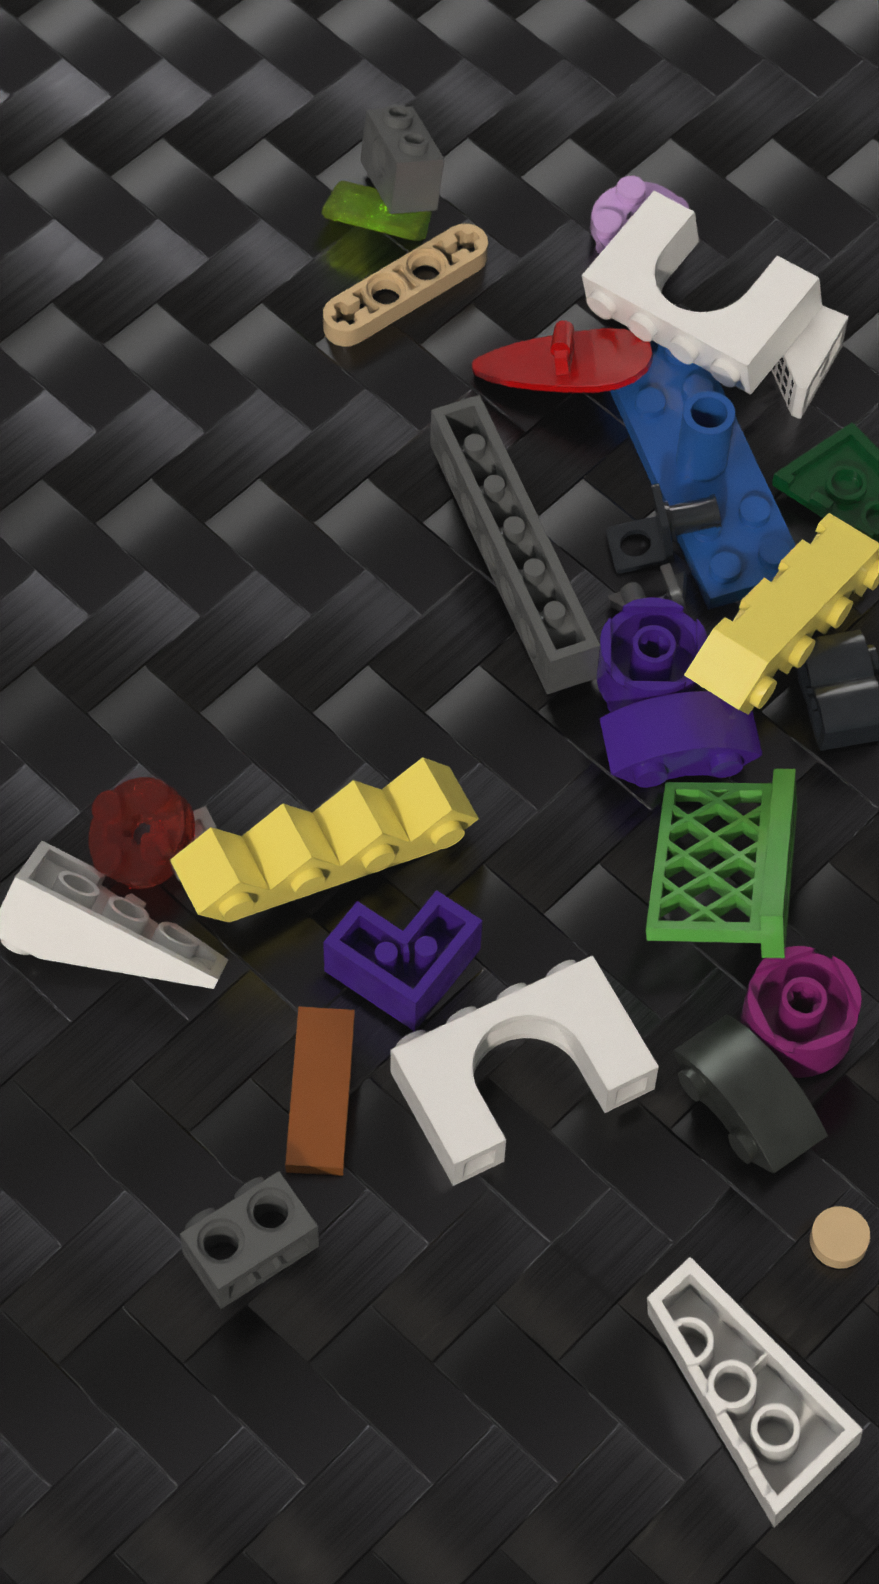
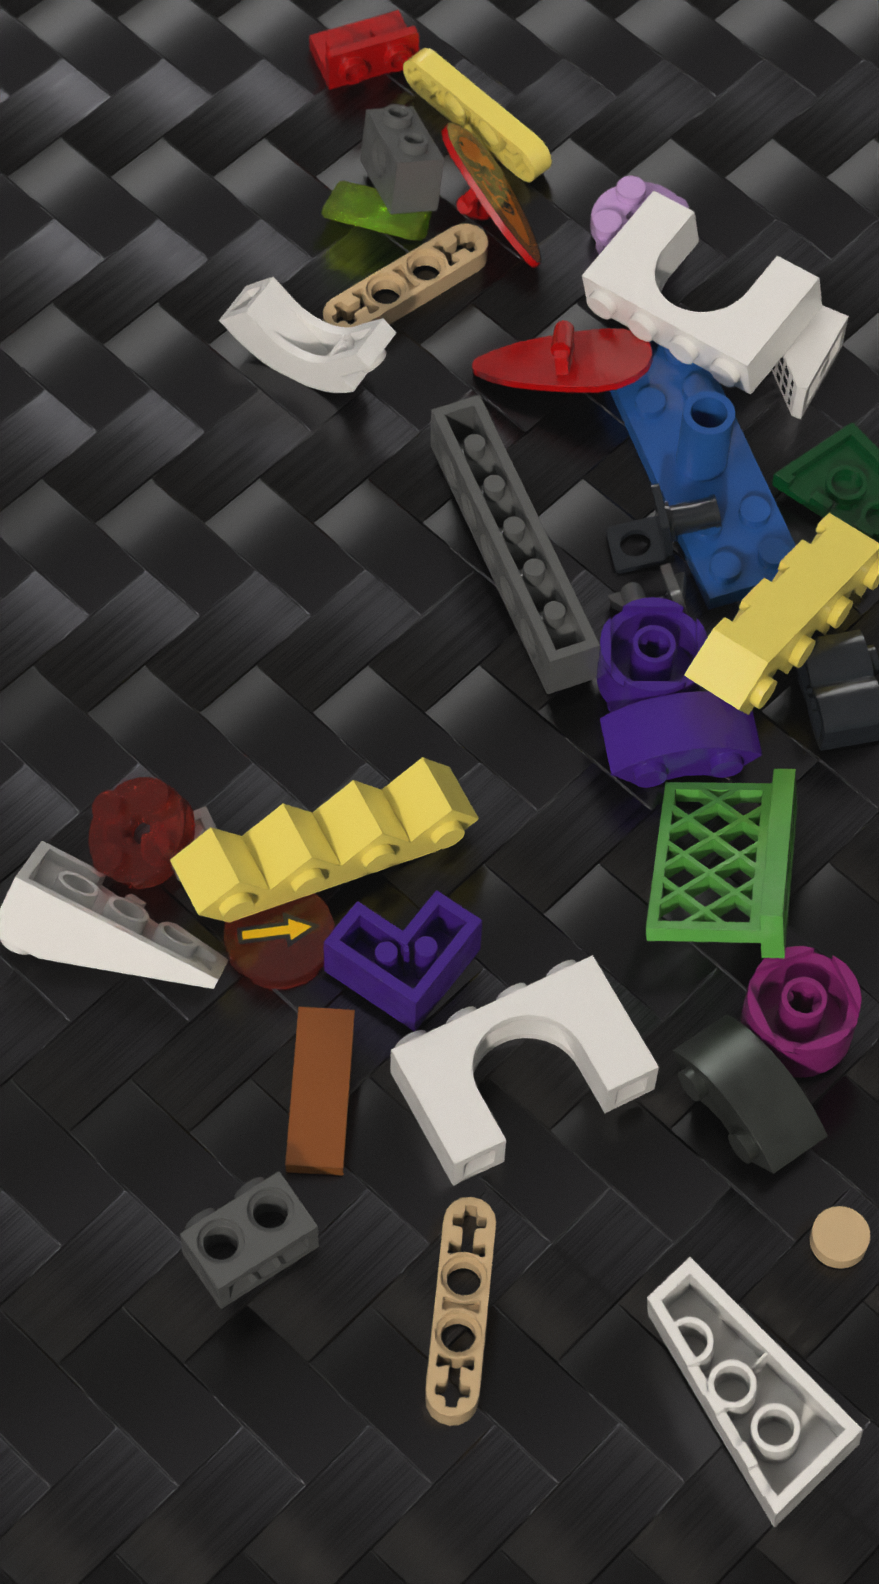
none -> white arch [219,277,396,393]
none -> clear red tile [224,893,335,989]
none -> red bracket [309,10,419,90]
none -> light yellow beam [403,48,552,182]
none -> tan beam [425,1197,496,1426]
none -> shield [441,122,542,268]

